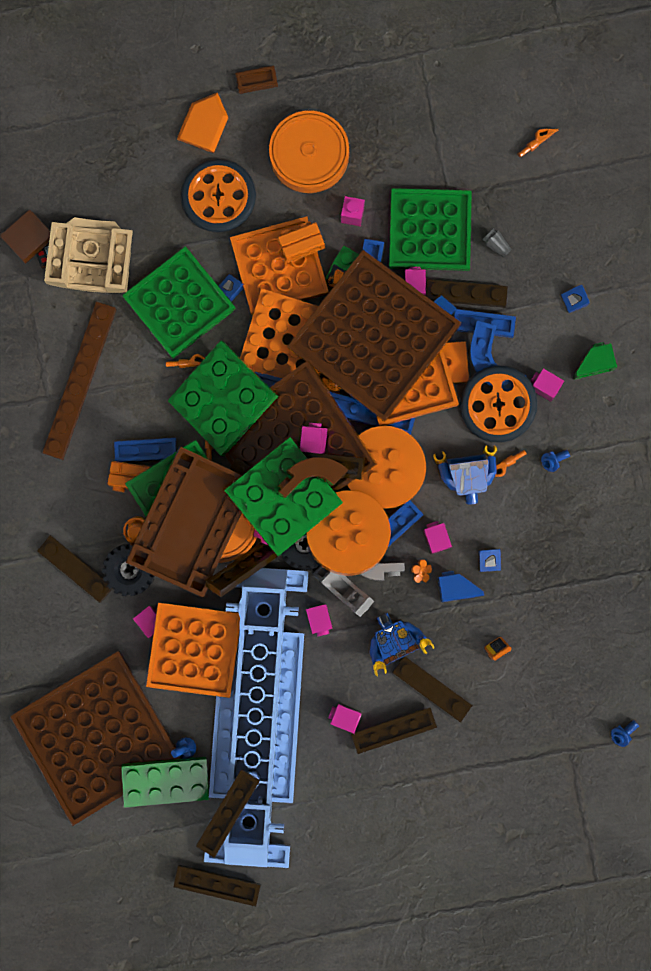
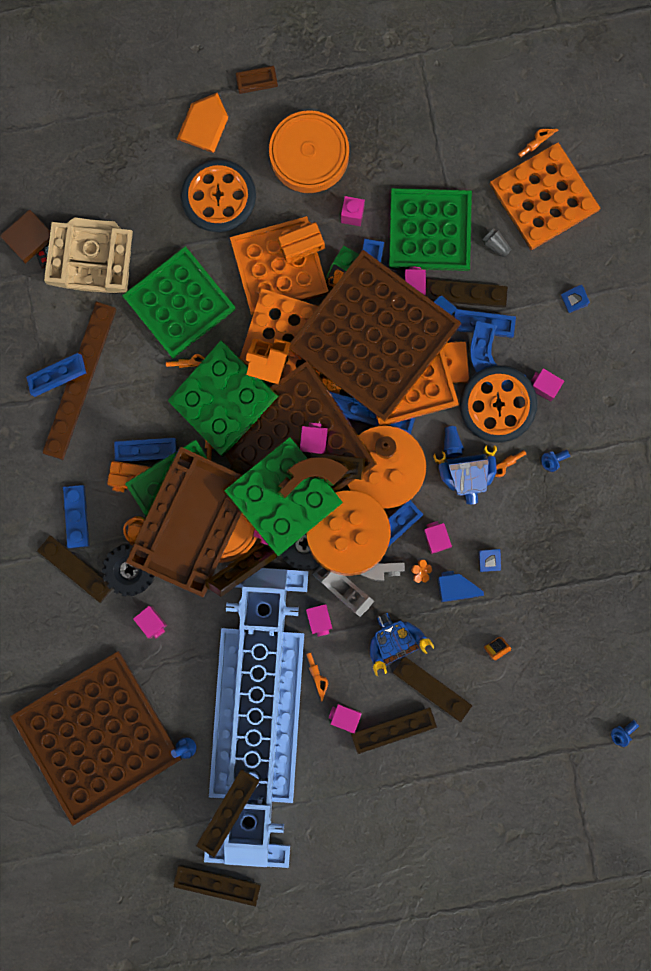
green plate [121,757,209,807] -> none
orange piece [146,603,240,698] -> none
blue slope [218,274,244,302] -> none
green slope [573,342,617,380] -> none
none -> blue plate [26,353,86,397]
none -> blue plate [63,485,89,549]
none -> orange plate [246,338,291,384]
none -> orange hand [306,653,328,702]
none -> reddish brown tile [375,436,396,458]
none -> blue cone [444,426,464,458]
none -> orange piece [490,142,601,250]

